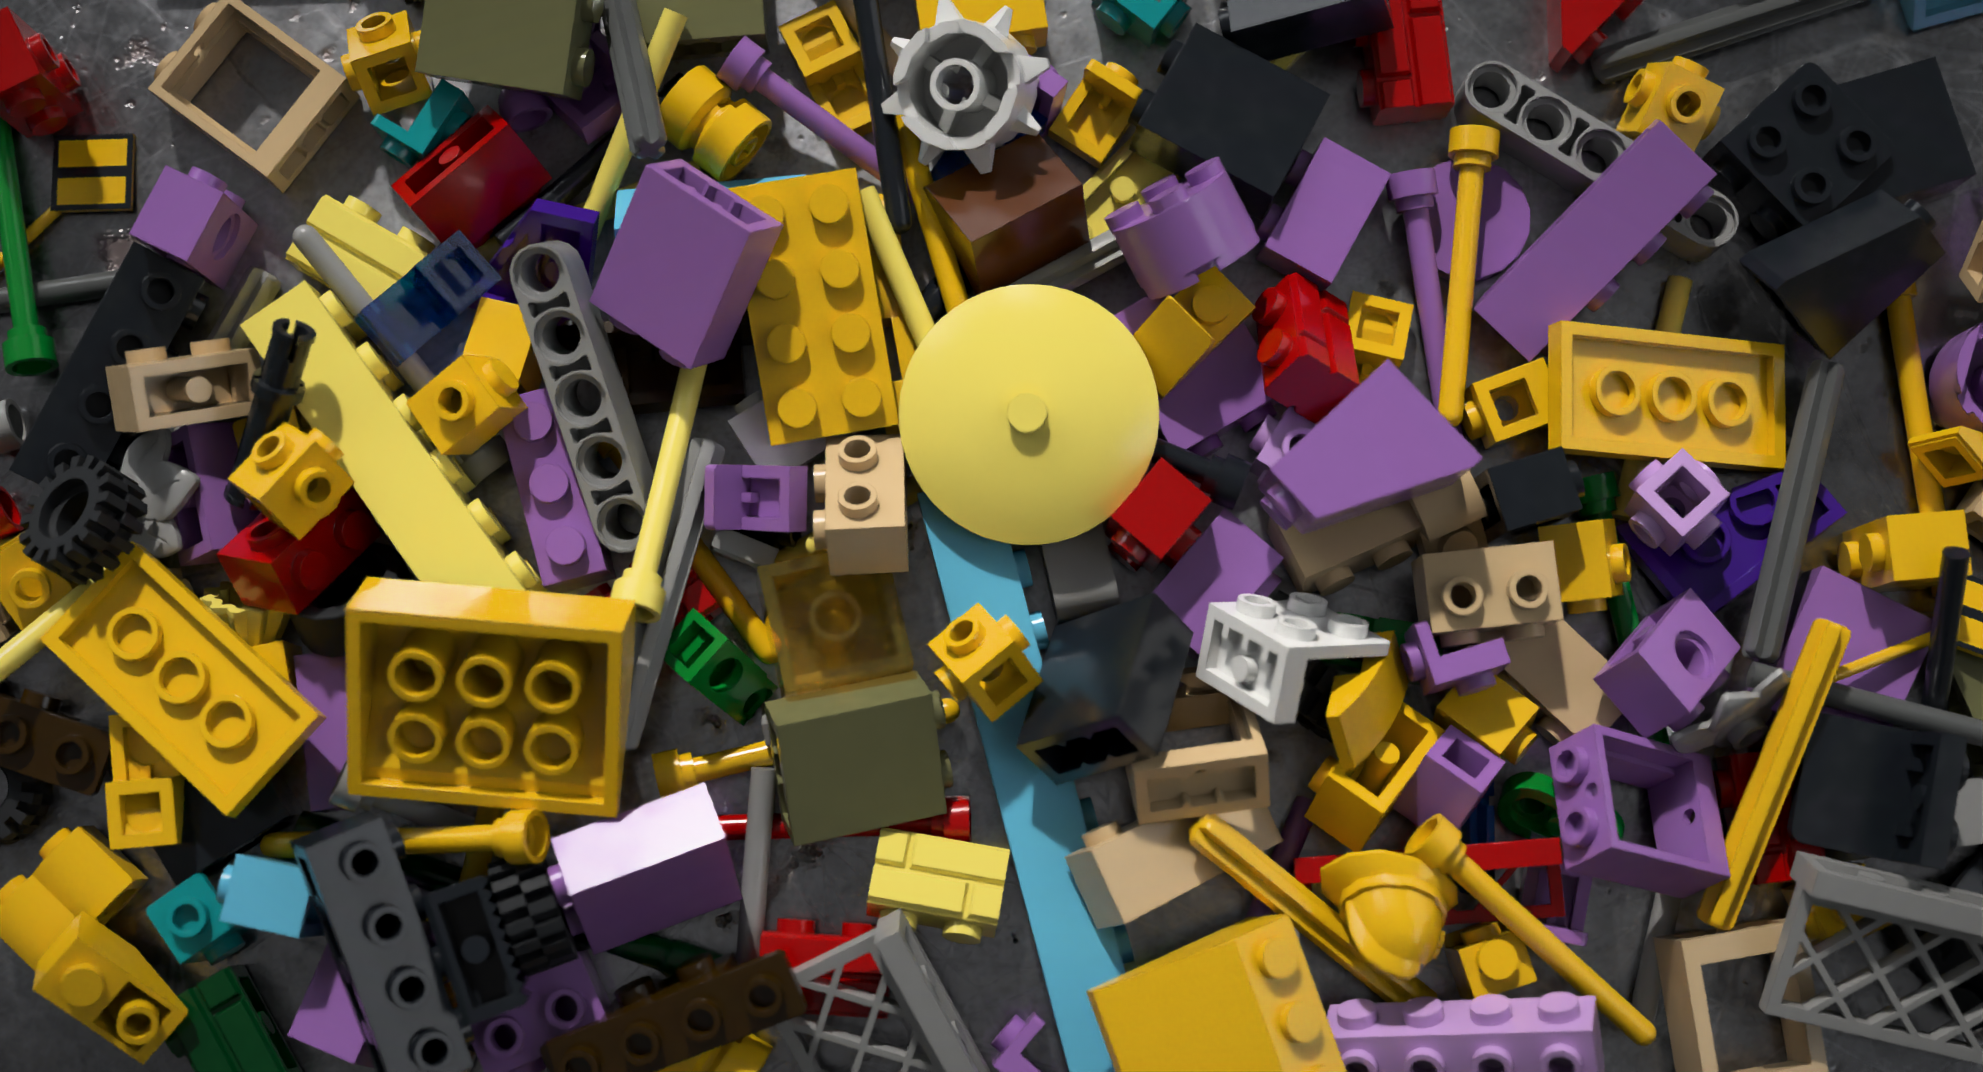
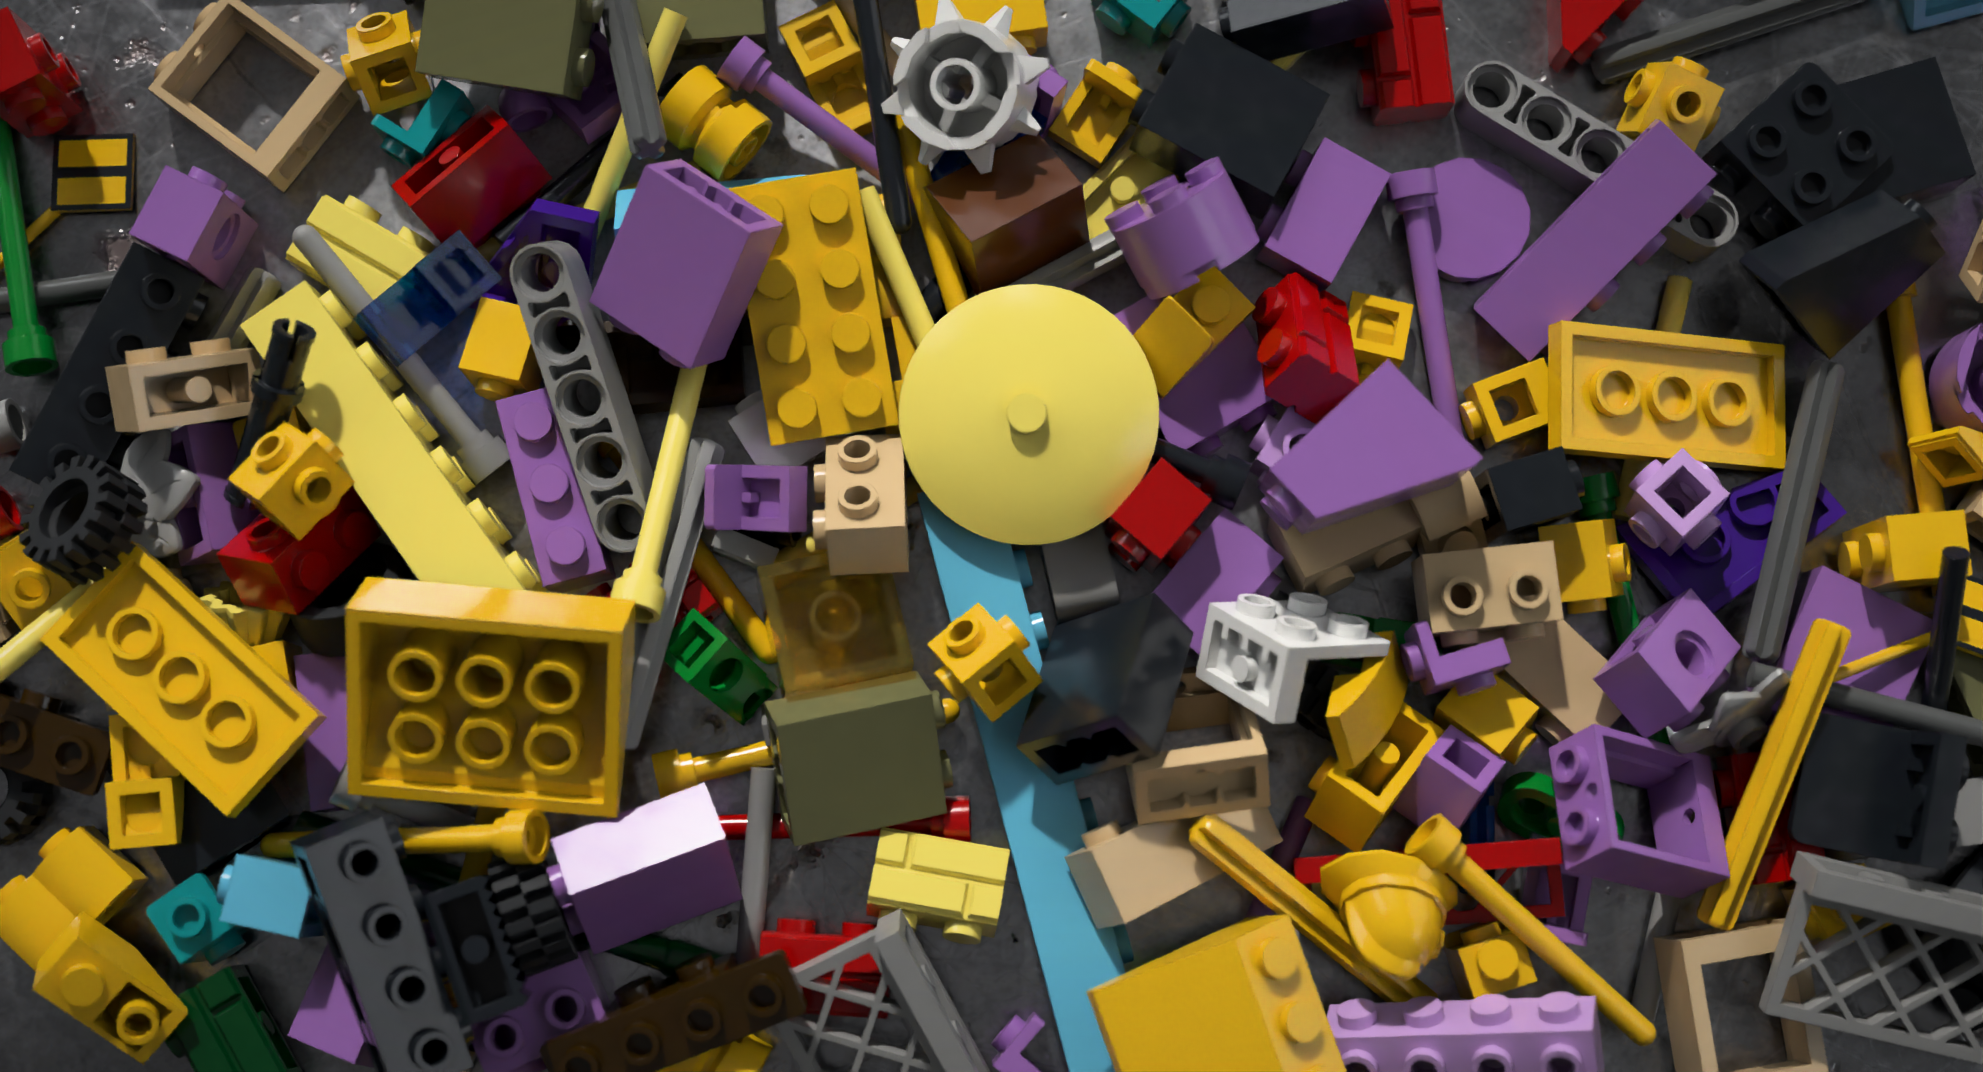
yellow brick [405,354,528,455] -> none
yellow piece [1438,125,1501,427] -> none

